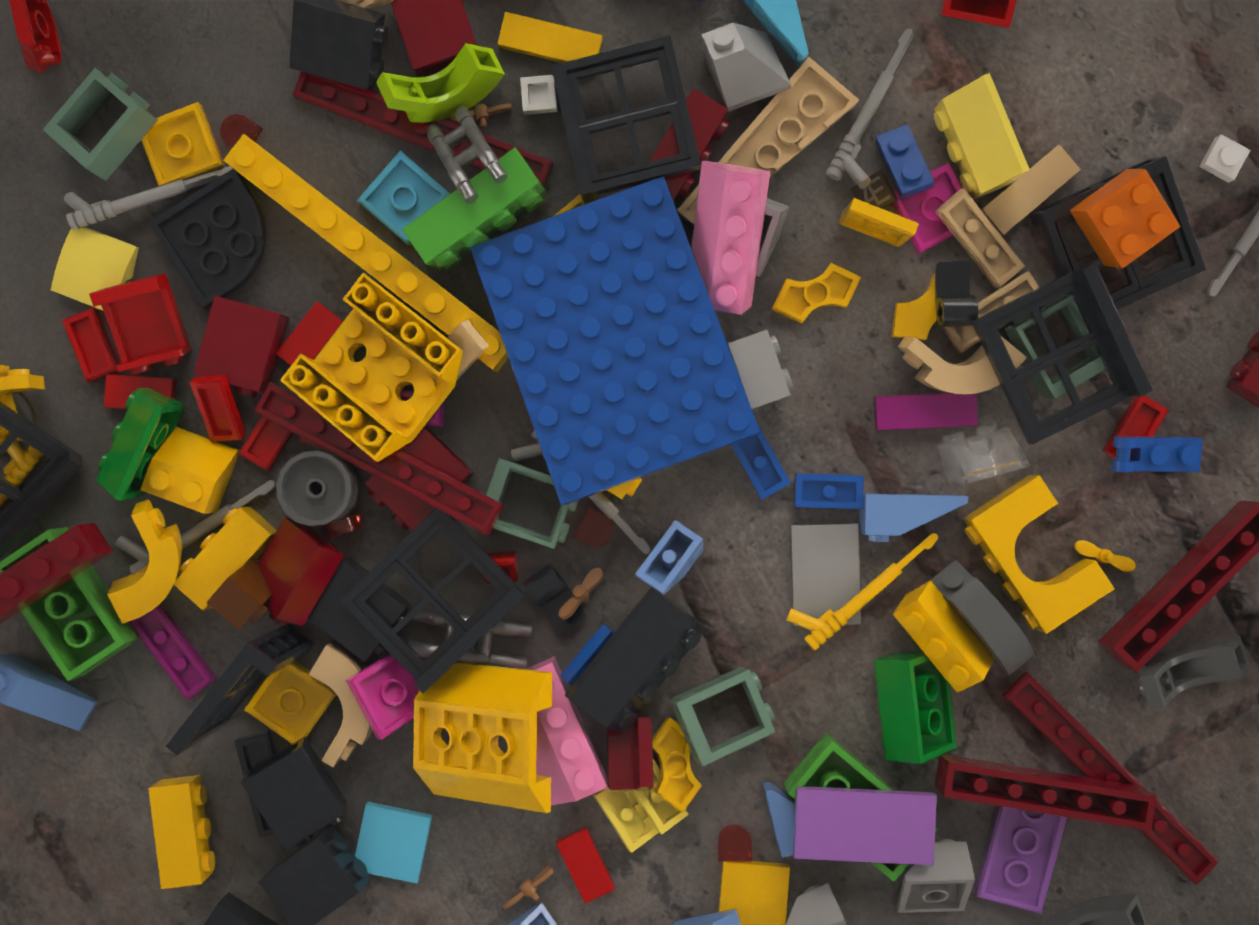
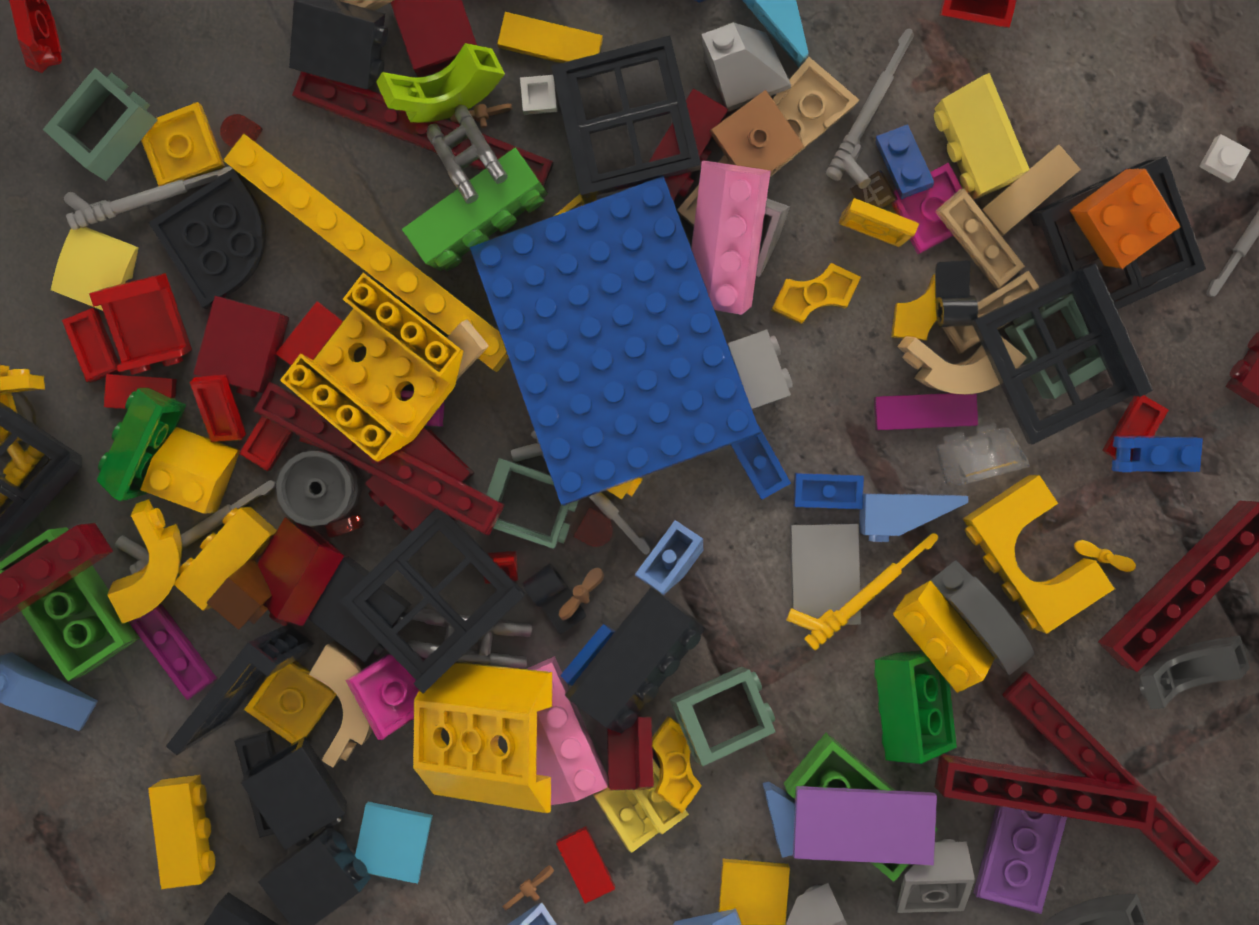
medium azure tile [357,150,450,246] -> none
clear red tile [718,824,752,861] -> none
none -> medium nougat plate [709,90,804,171]

